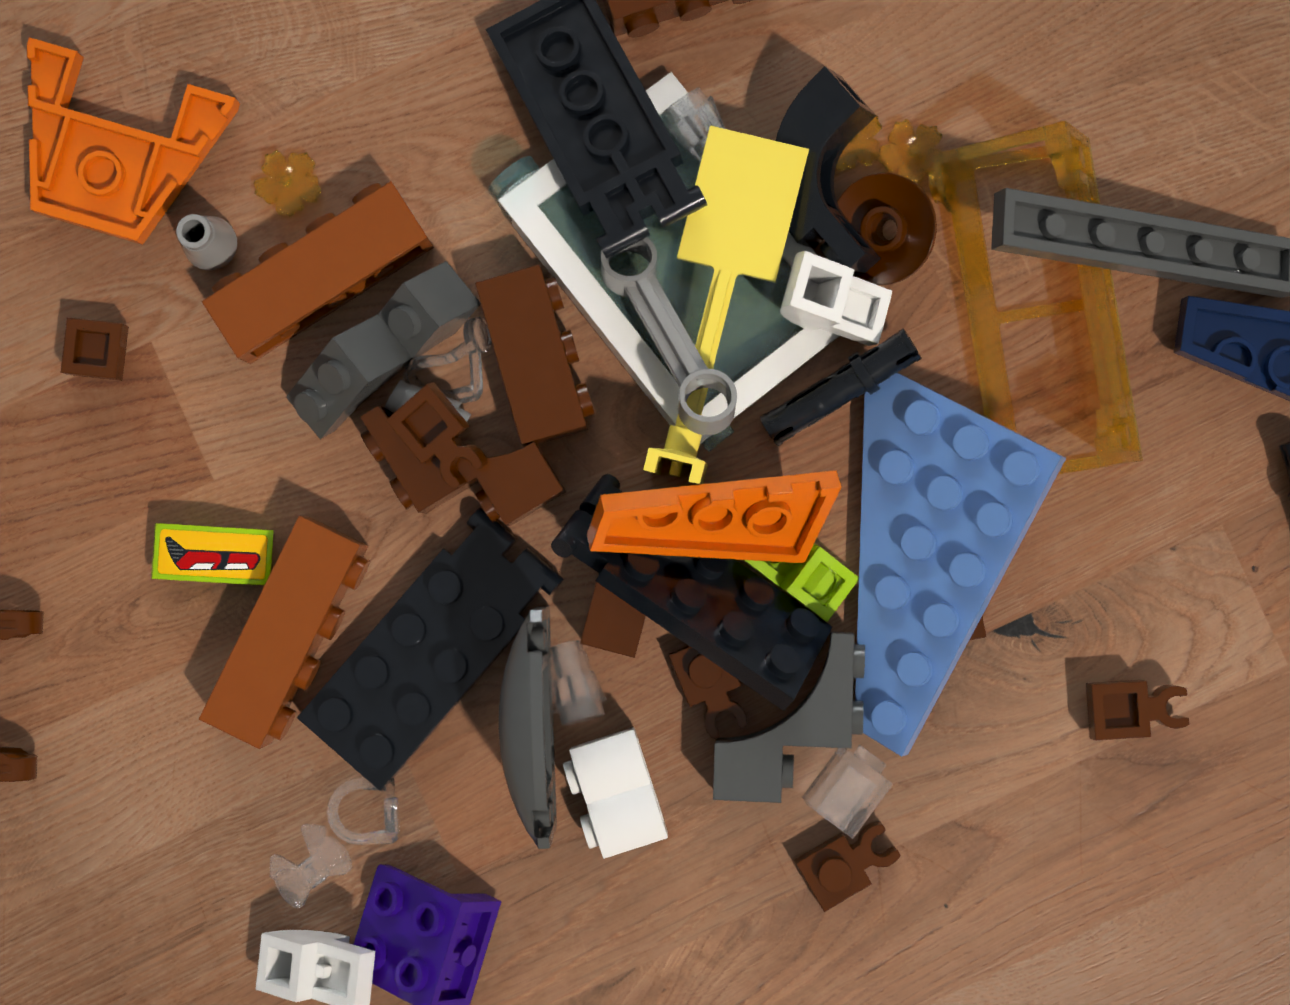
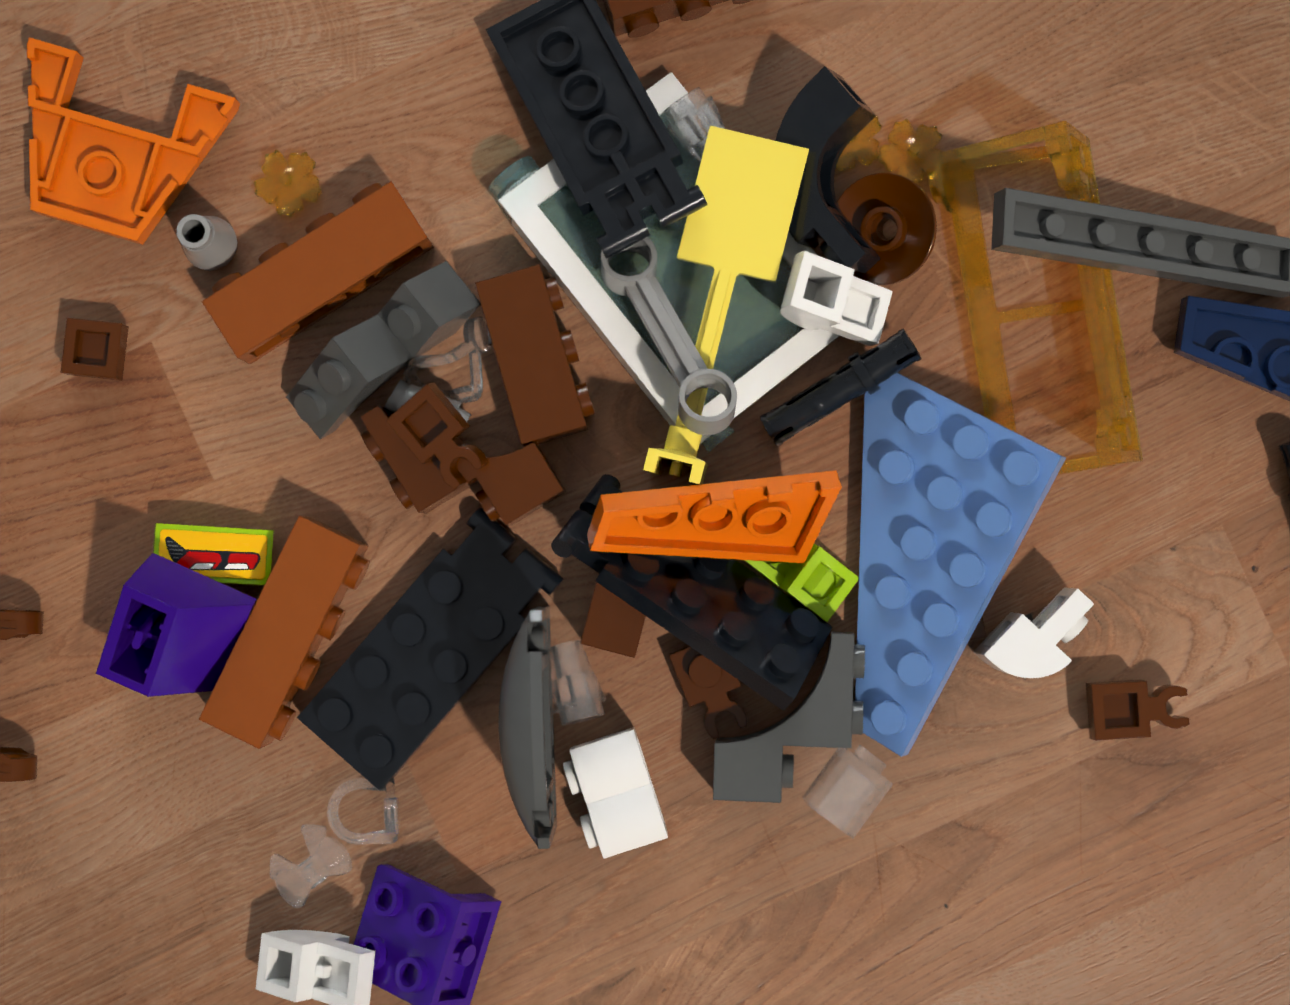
reddish brown plate [794,821,901,912] -> none
none -> dark purple slope [96,553,257,697]
none -> white brick [973,588,1094,678]

